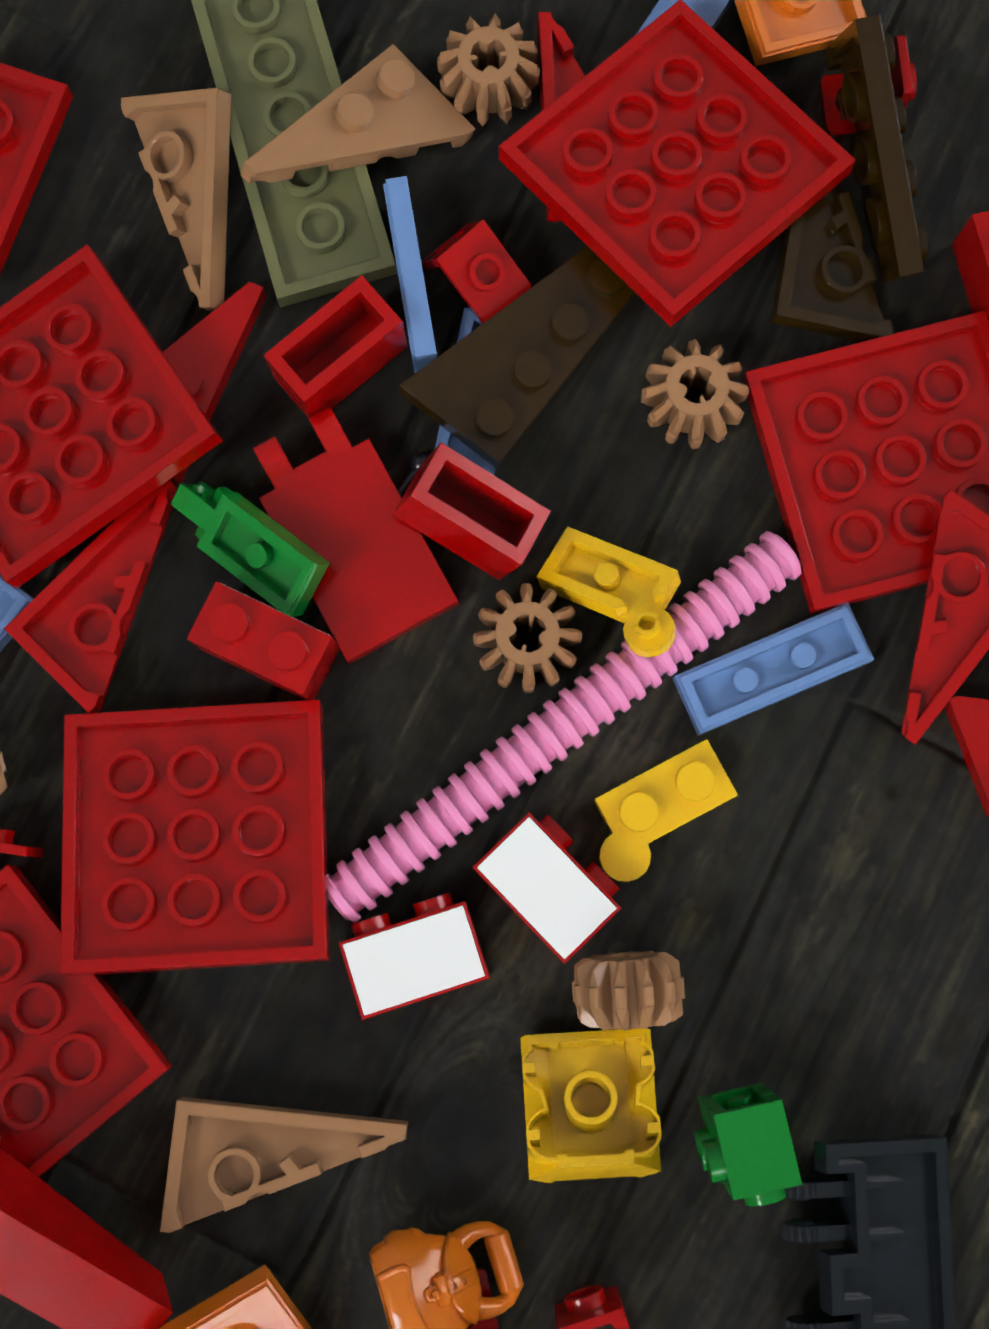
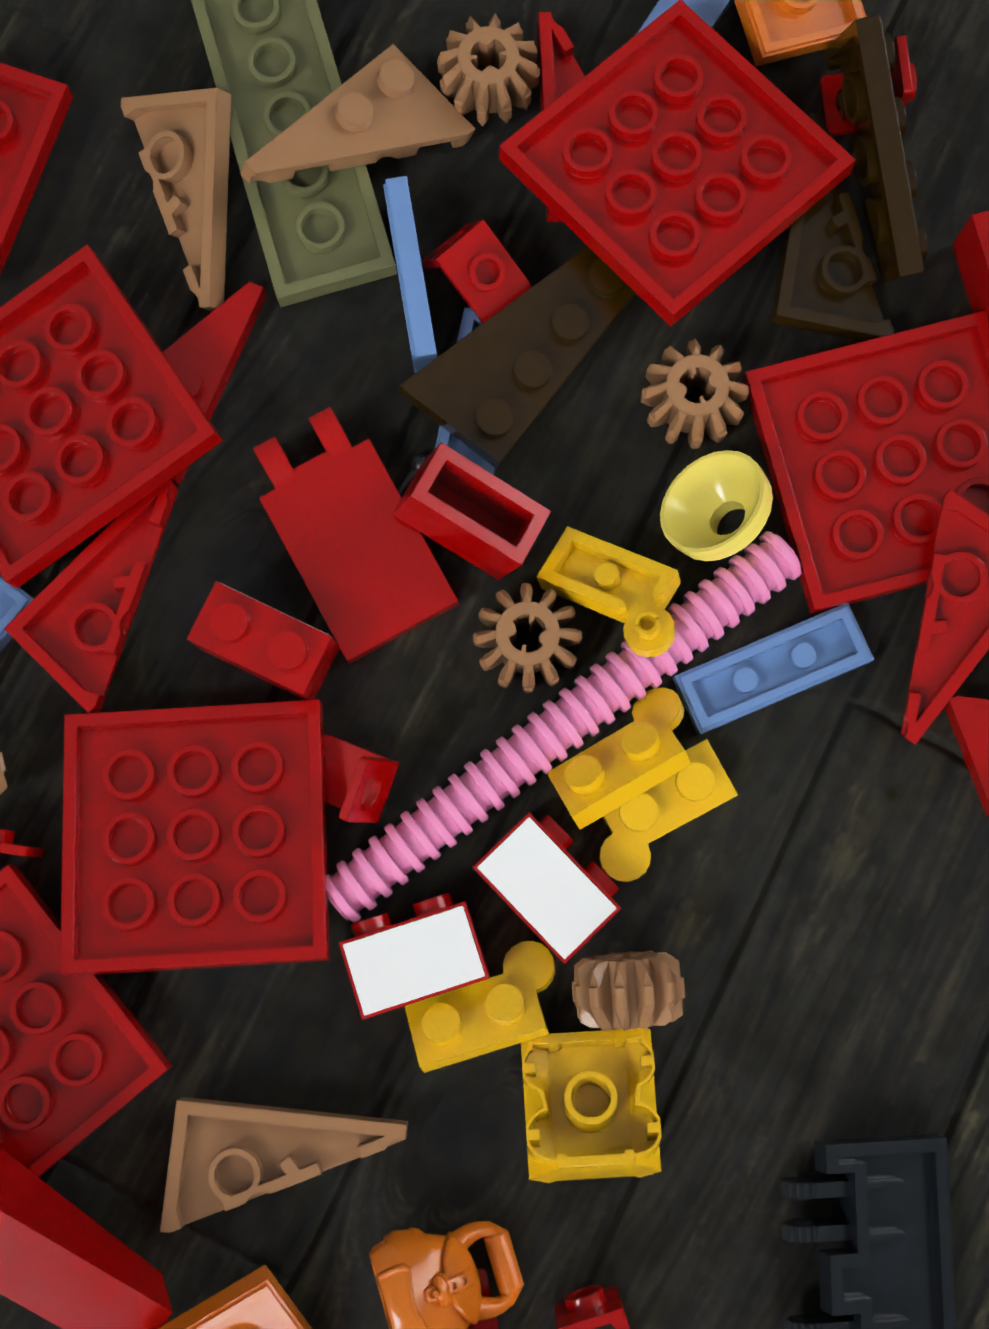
green hinge [170,481,330,617] -> none
red brick [264,275,408,418] -> none
green brick [694,1082,802,1206] -> none
none -> red bracket [323,734,400,823]
none -> yellow hinge [404,941,556,1073]
none -> yellow hinge [547,687,691,830]
none -> light yellow piece [660,450,773,561]

